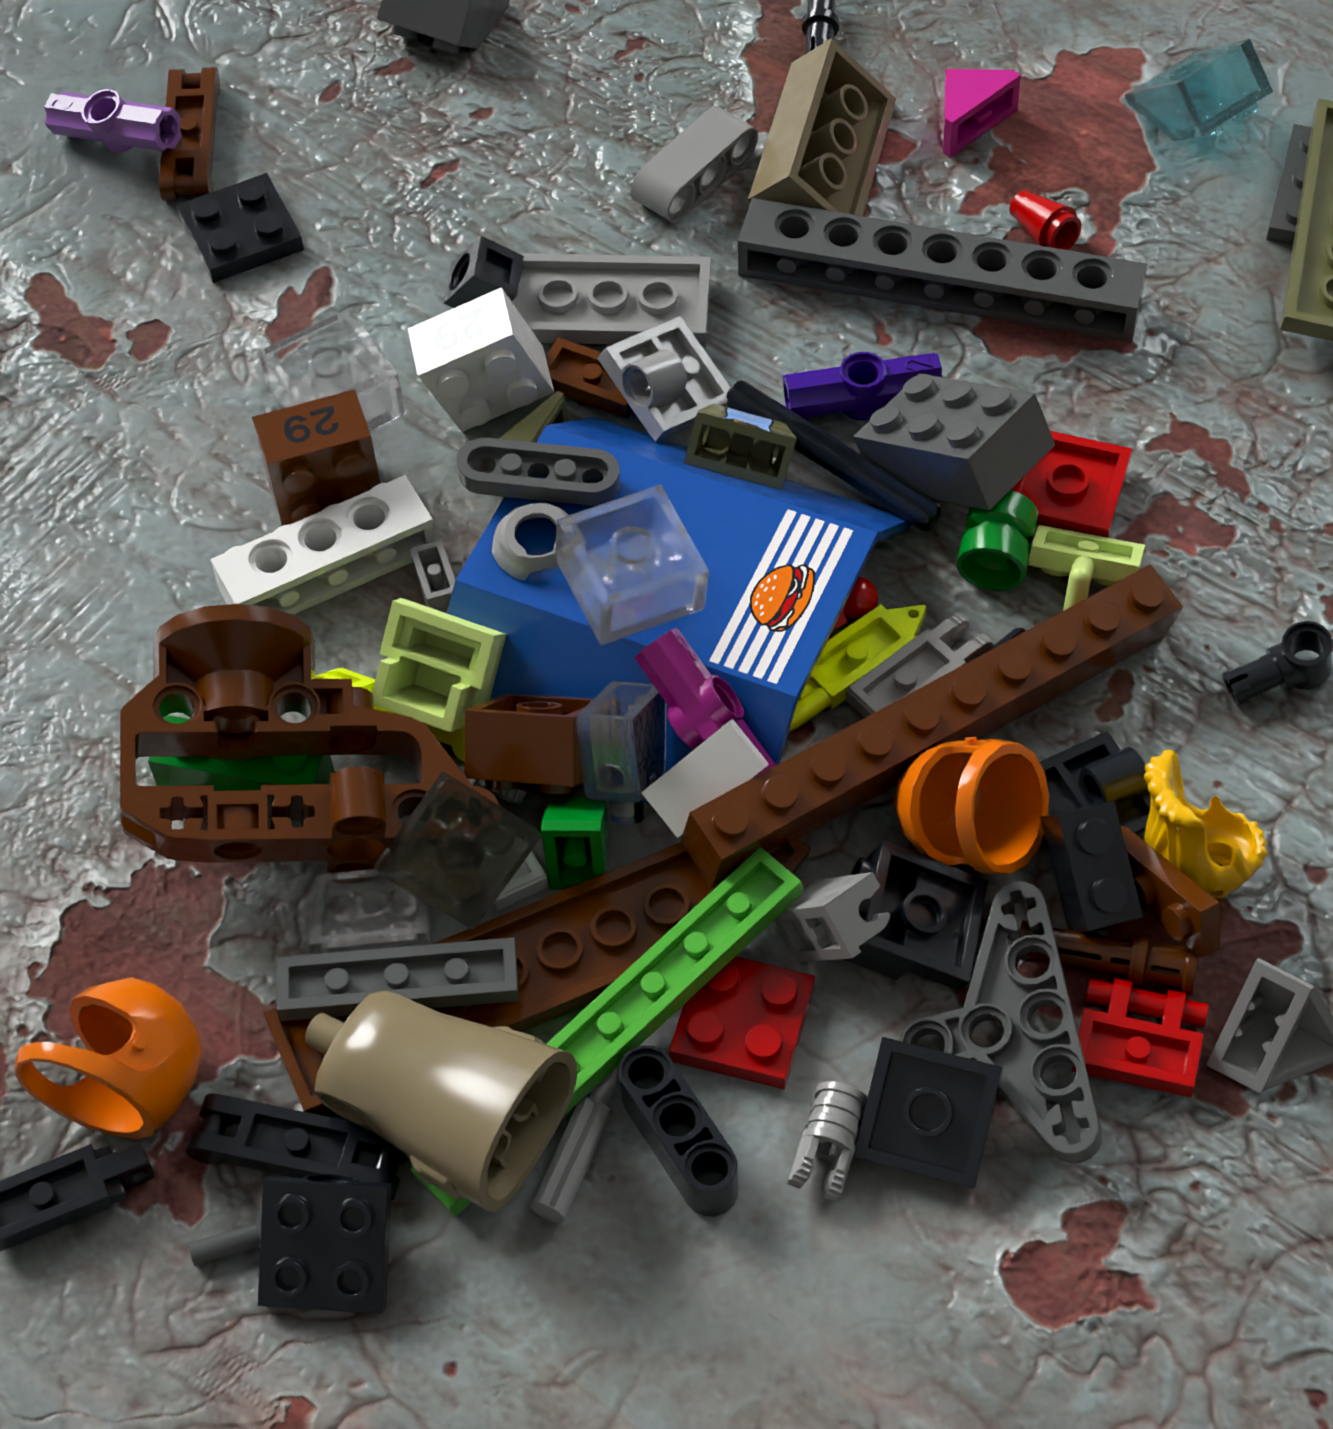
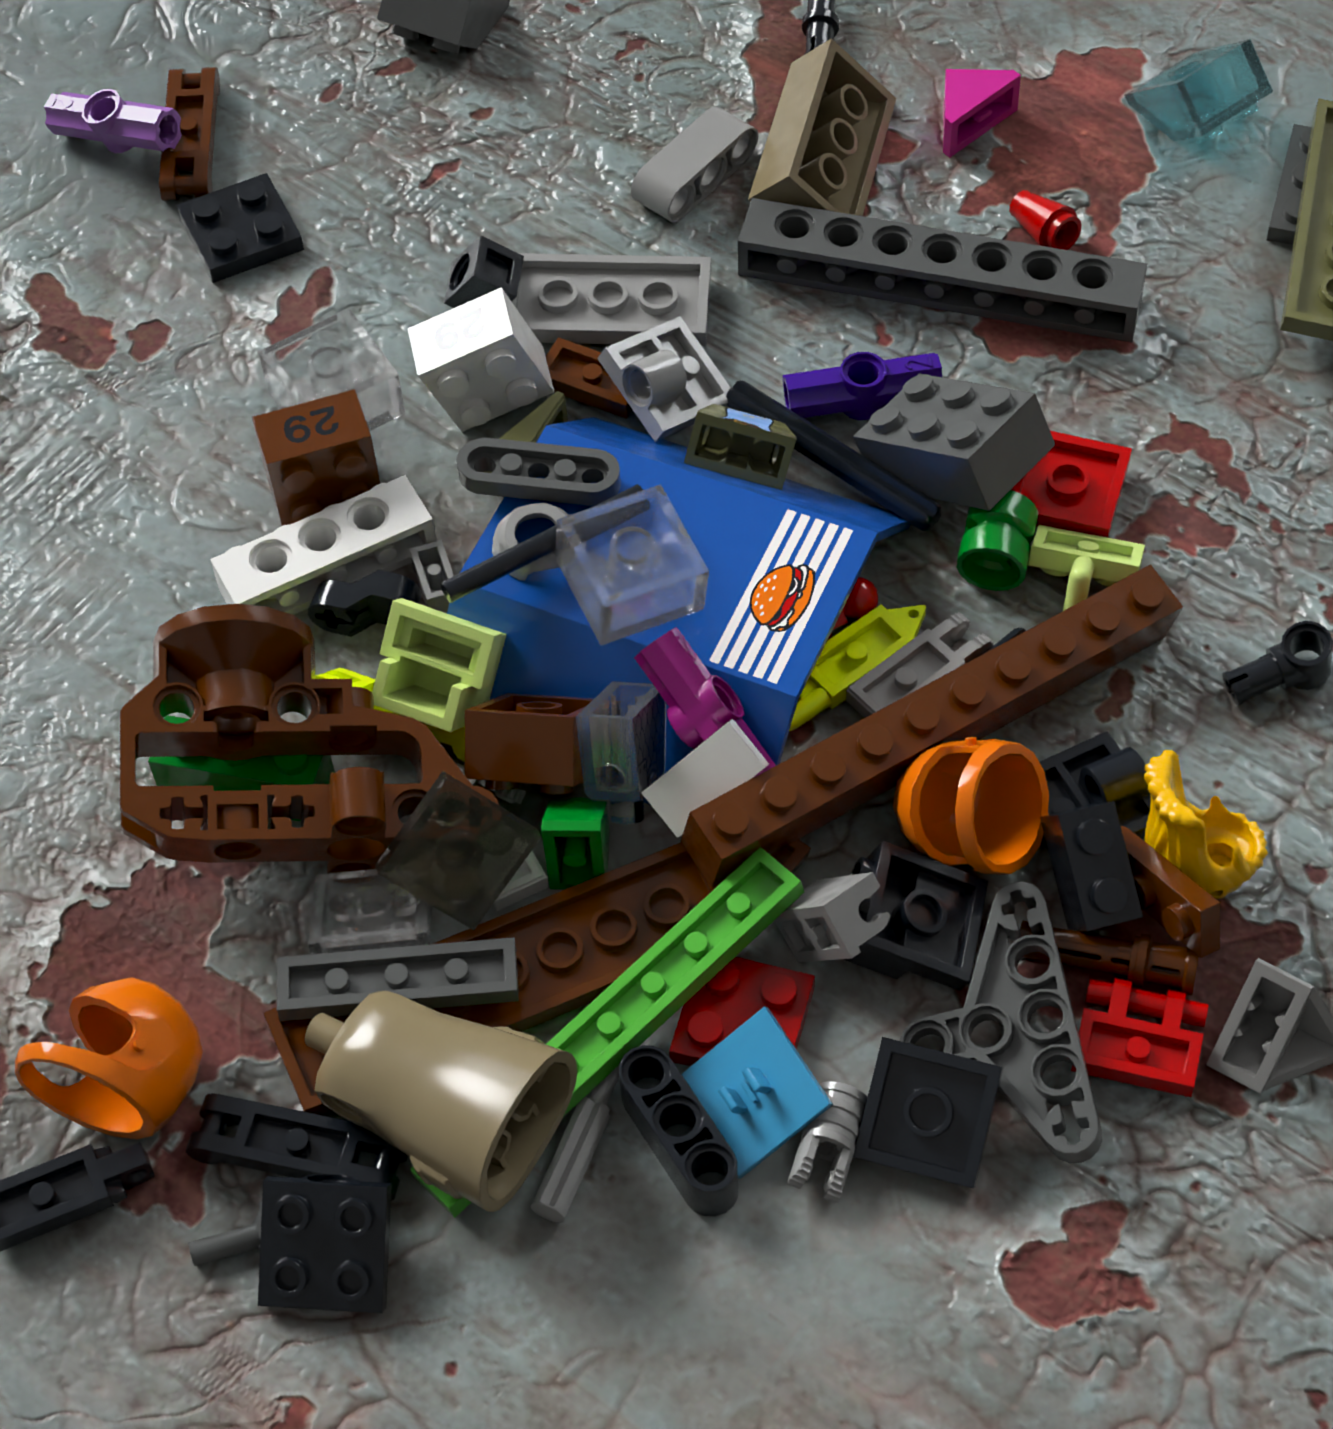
none -> black piece [308,569,422,637]
none -> black bar [440,484,648,603]
none -> dark azure piece [681,1006,833,1179]

